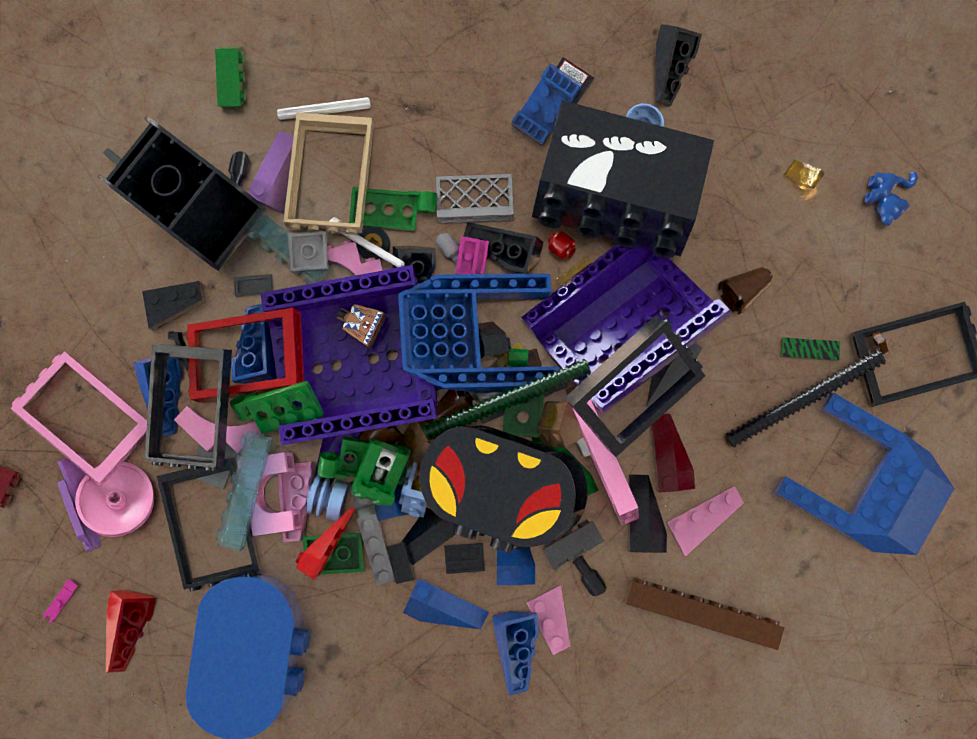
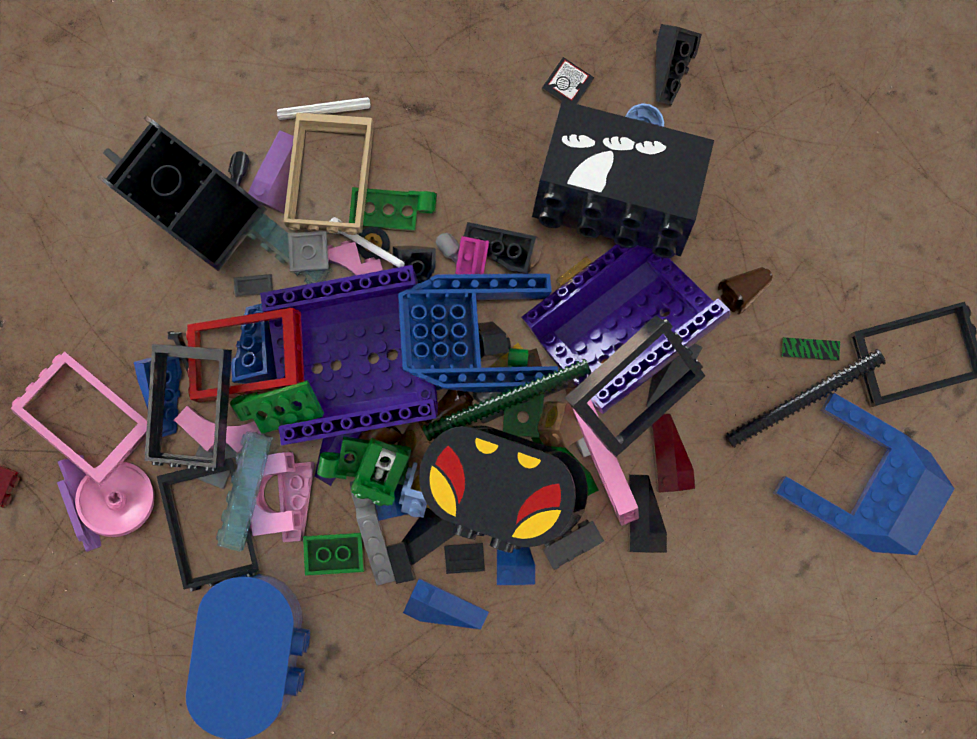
dark pink piece [43,579,78,623] -> none
red wedge [106,590,156,673] -> none
black wedge [142,281,206,331] -> none
green wedge [215,46,246,107] -> none
red wedge [295,507,356,580] -> none
light blue wheel [306,475,349,521] -> none
torso [337,305,387,349] -> none
light grey fence [436,174,514,224] -> none
blue wedge [493,611,539,696] -> none
blue plate [511,64,583,145] -> none
bright pink wing [526,585,570,655] -> none
red head [548,231,577,260] -> none
black arm [573,555,607,596] -> none
reddish brown brick [623,577,785,650] -> none
bright pink wing [666,486,744,557] -> none
clear yellow slope [784,160,825,191] -> none
blue animal [865,171,918,226] -> none
reddish brown tile [871,331,889,354] -> none

